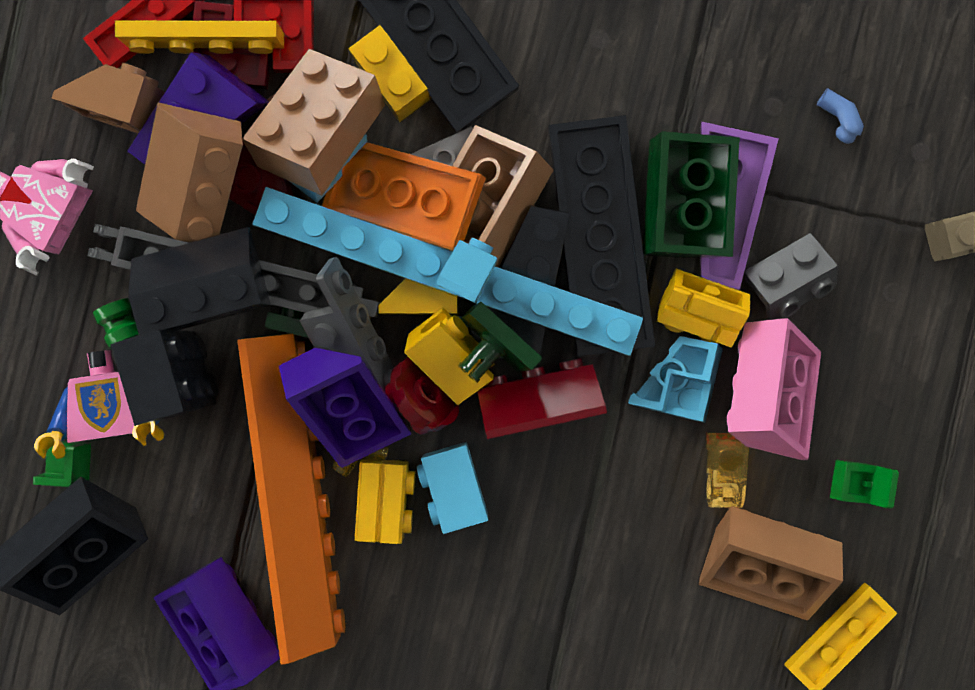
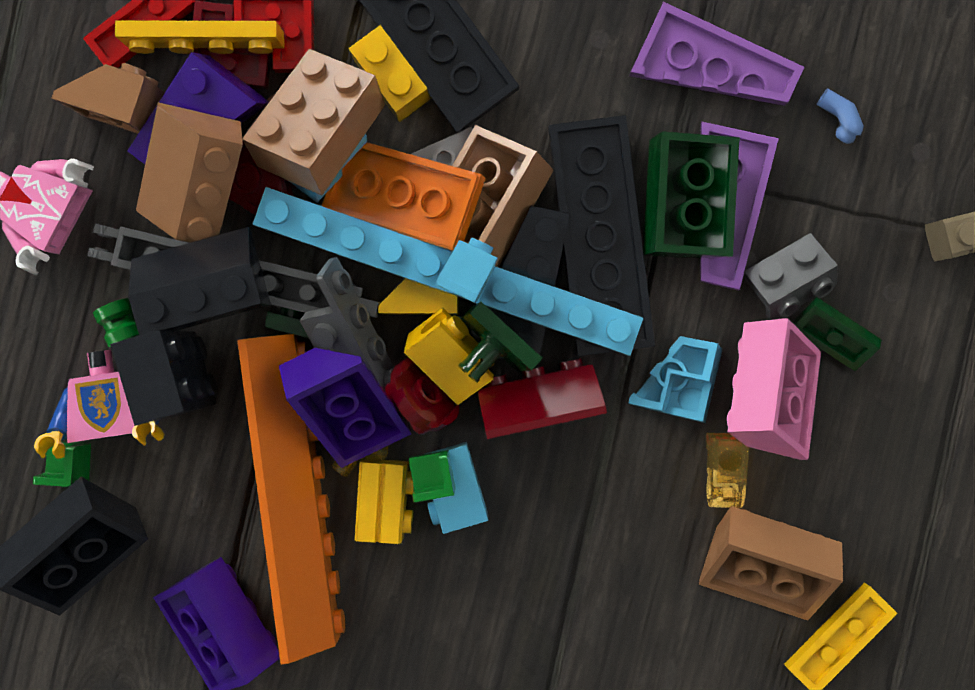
yellow brick [657,269,750,348] -> none
green bracket [830,460,899,509] -> none
none -> green panel [409,450,456,502]
none -> medium lavender wing [629,2,804,106]
none -> dark green plate [793,297,882,371]

